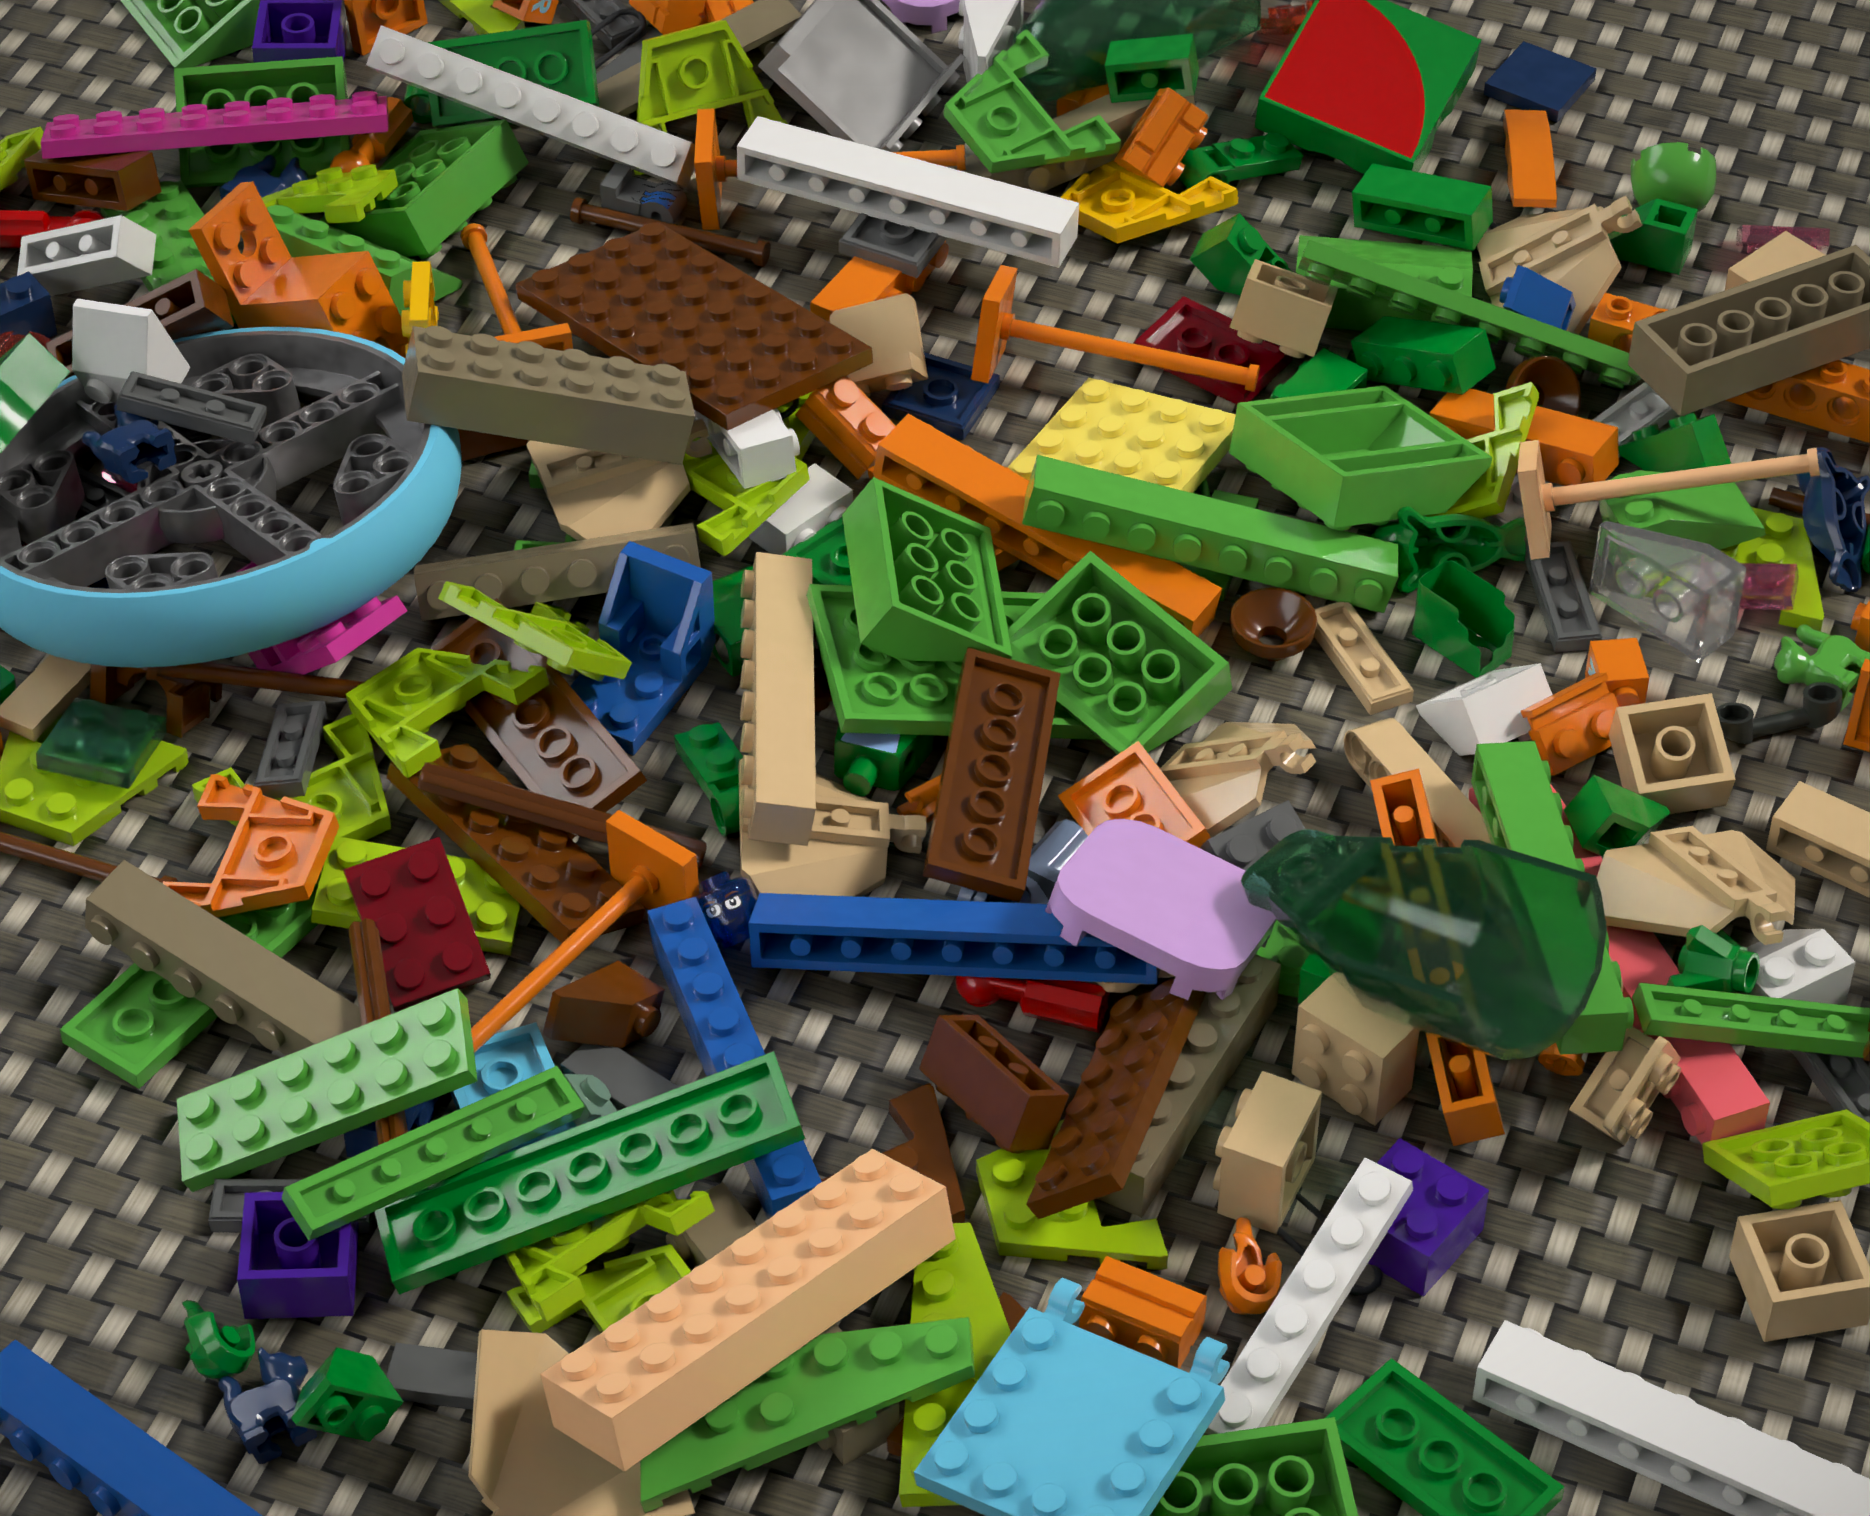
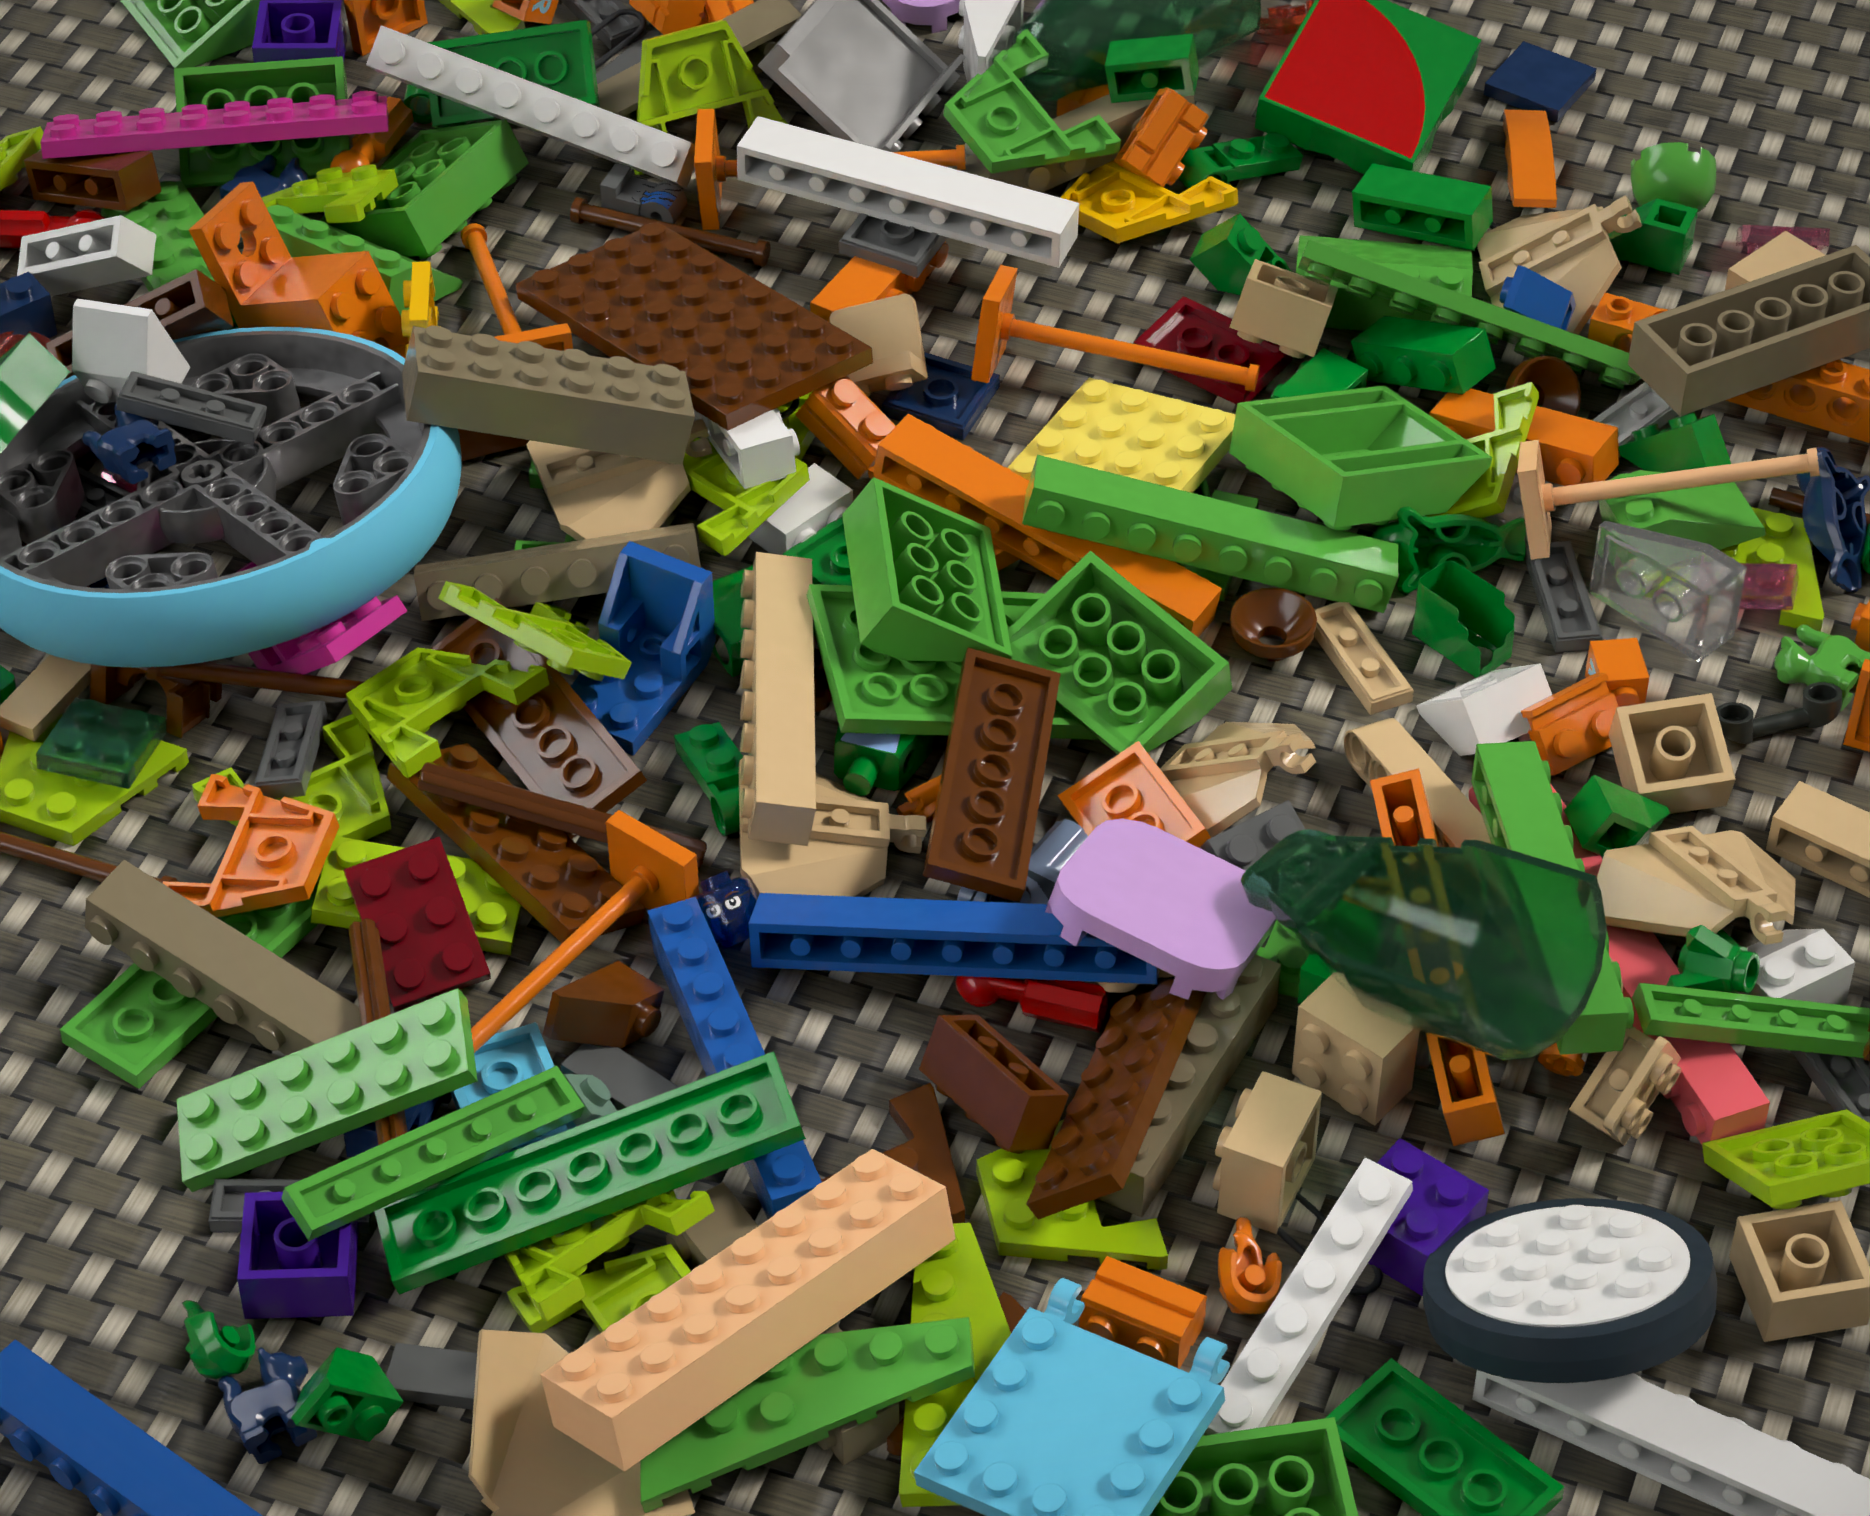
none -> wheel [1423,1198,1717,1383]

